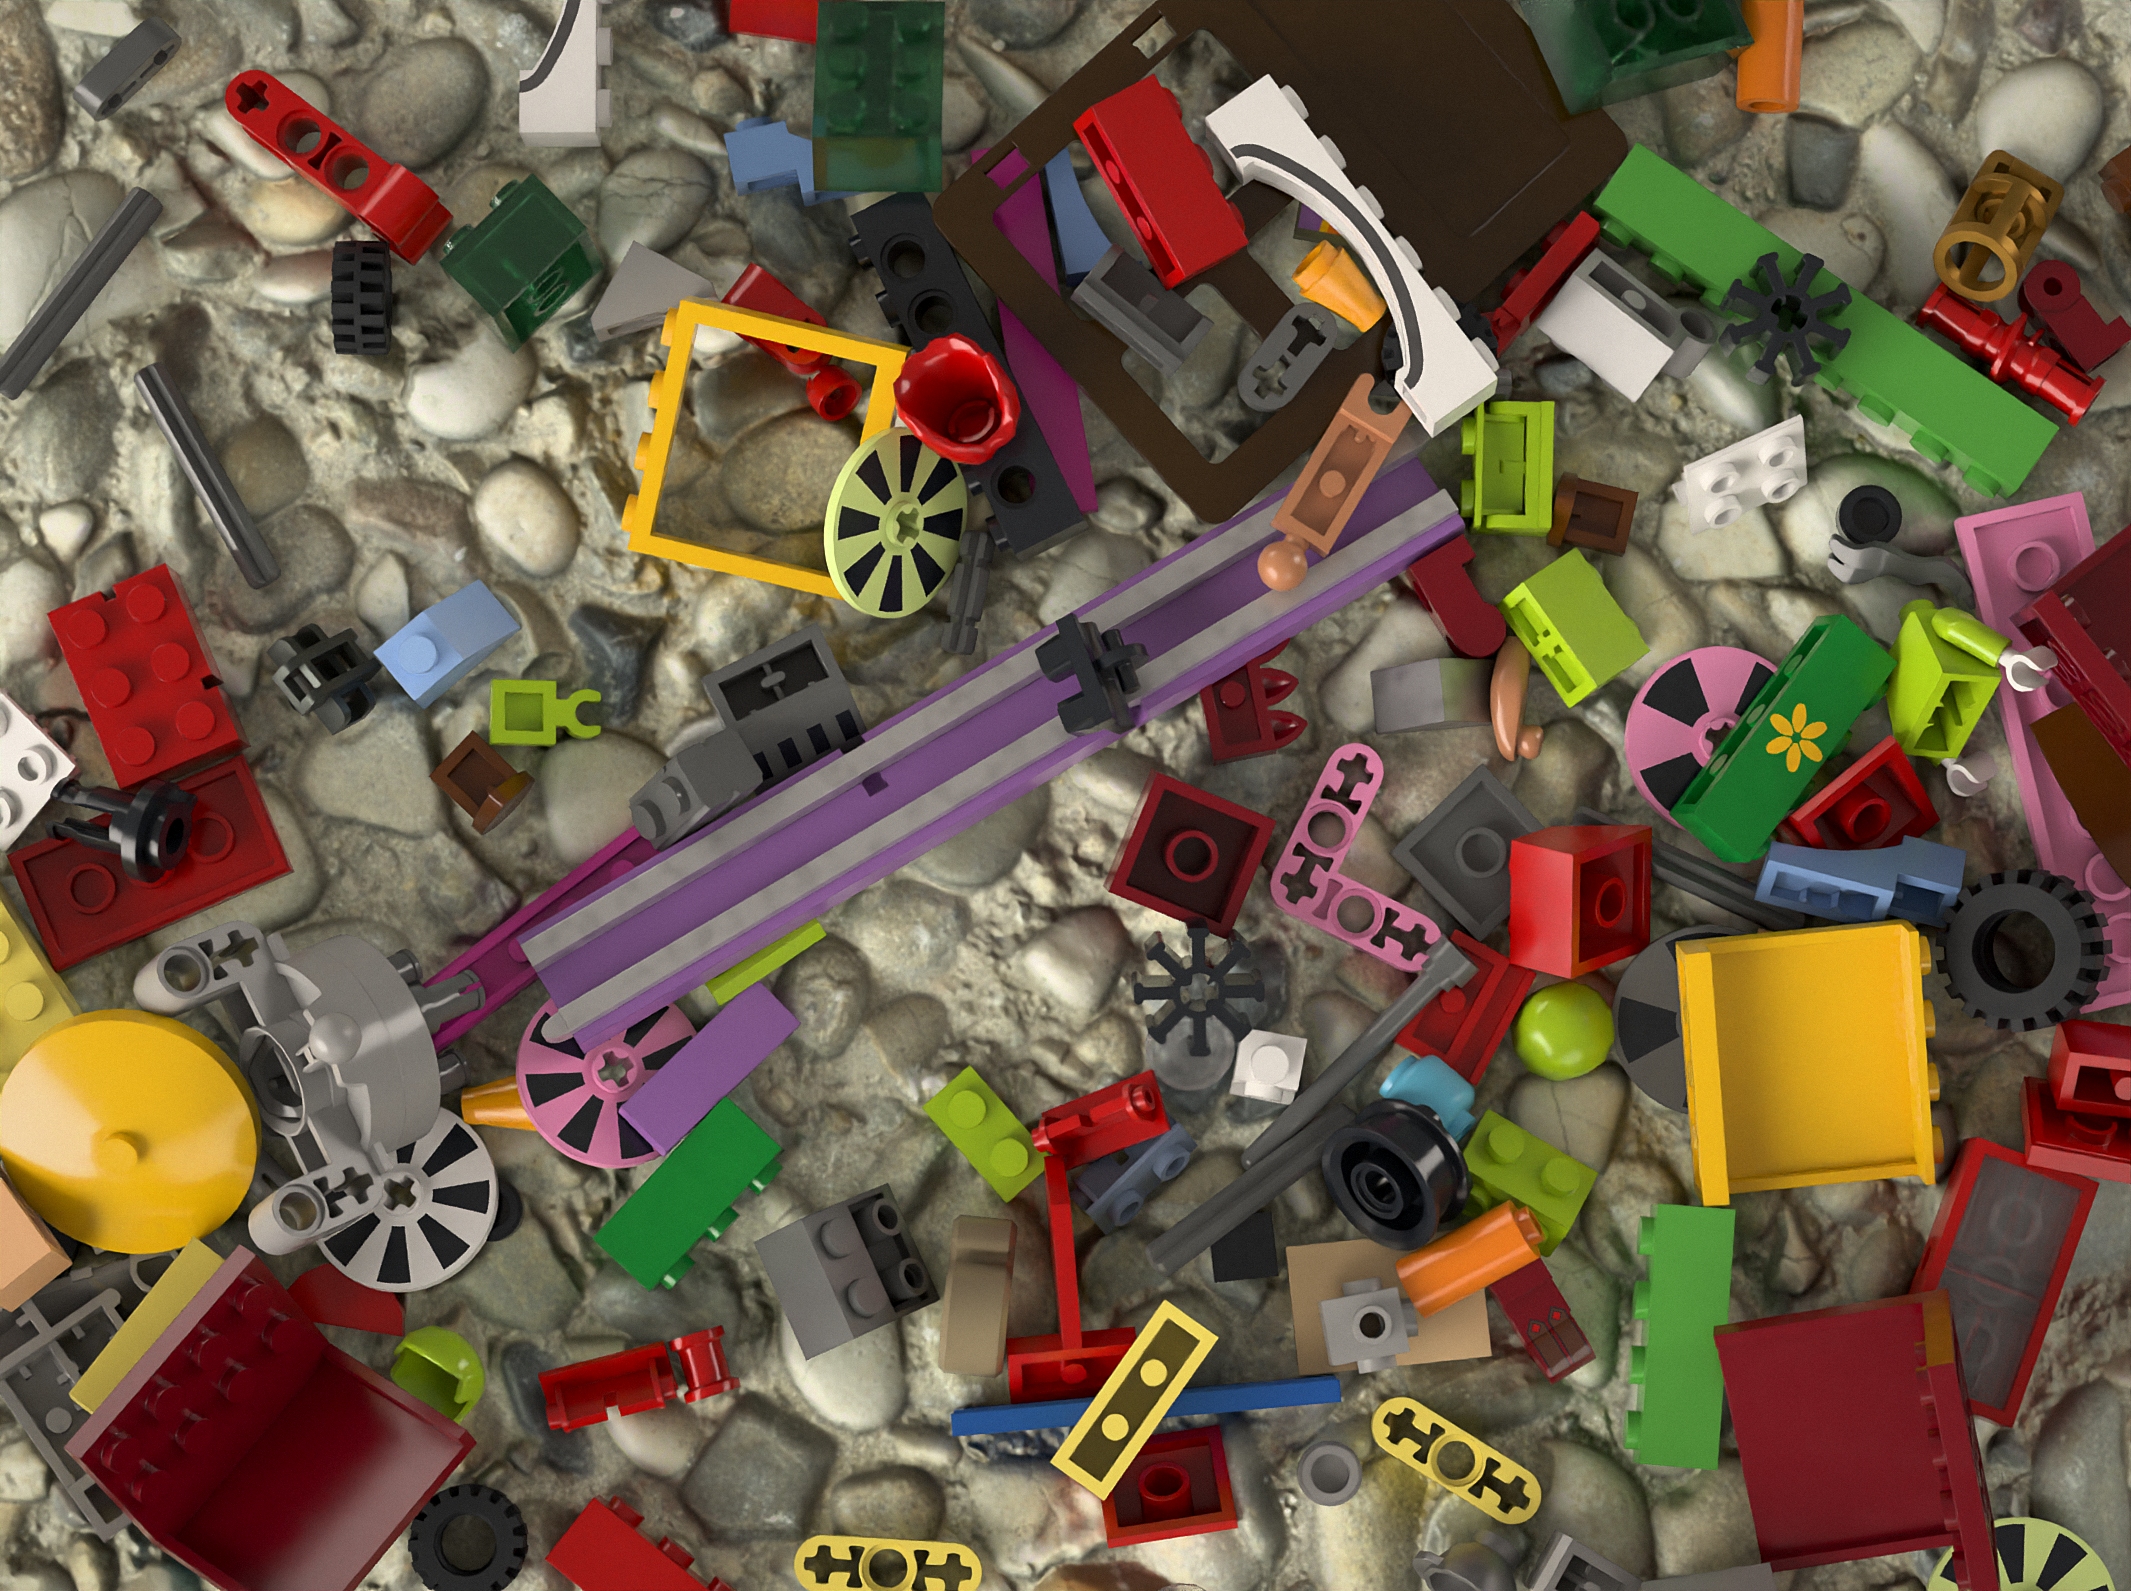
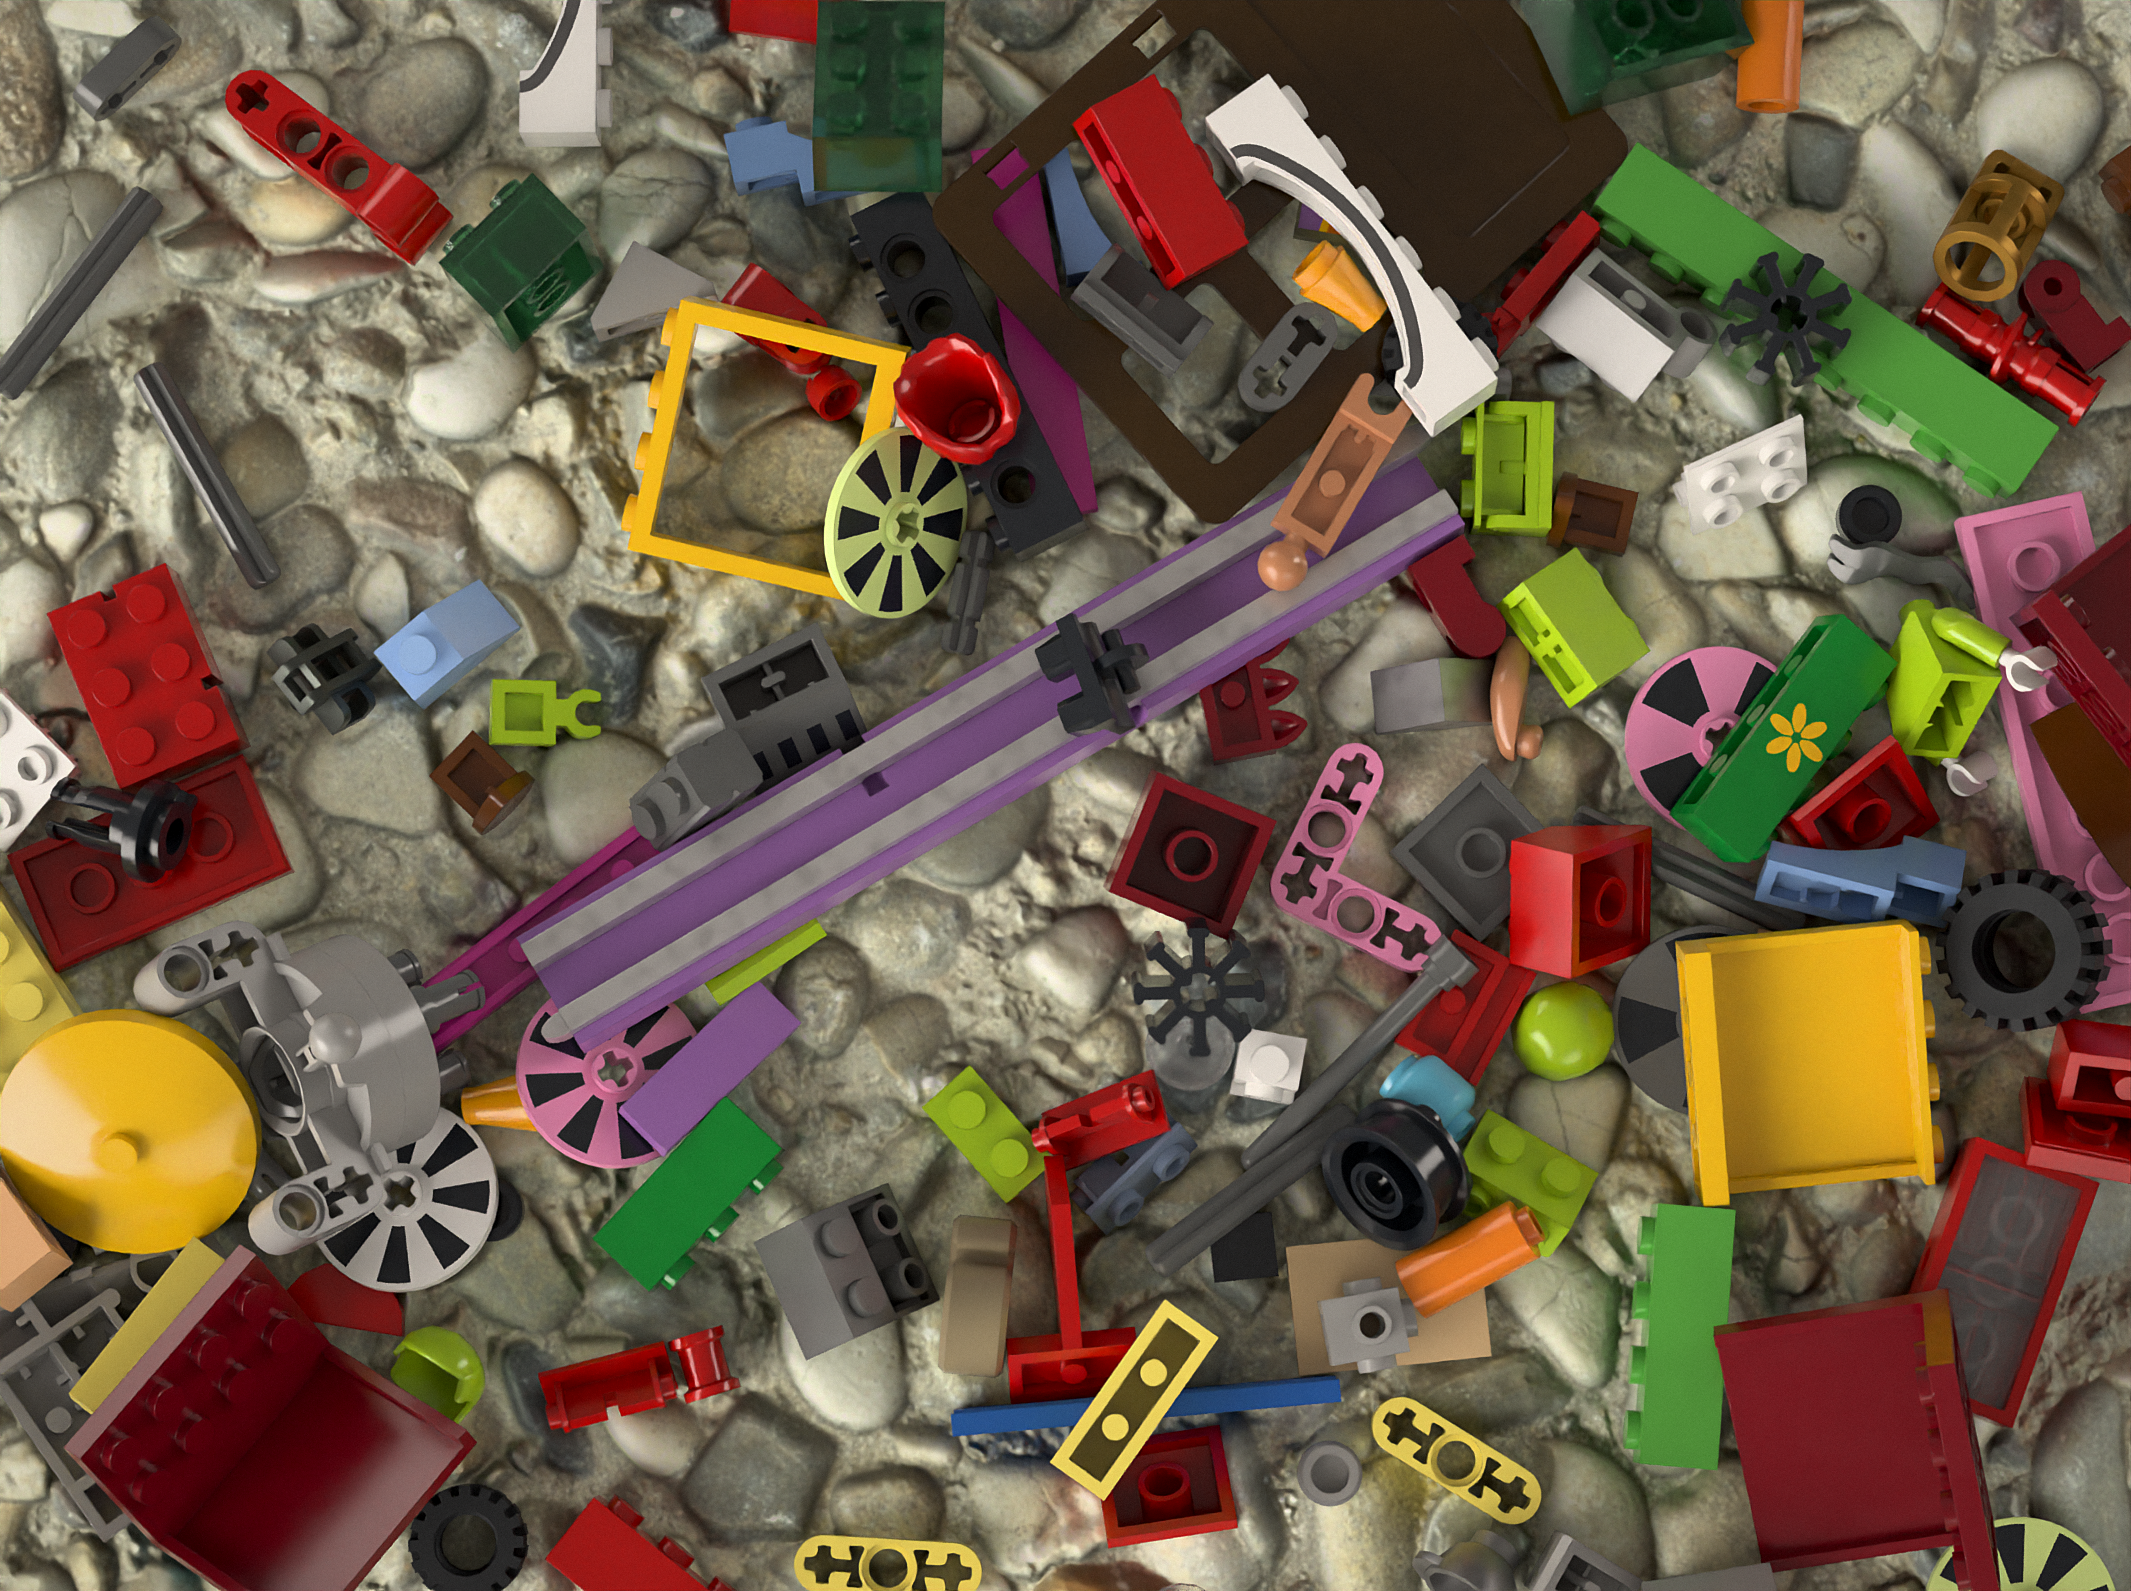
black tyre [331,241,393,355] -> none
dark red leg [1485,1257,1596,1385] -> none

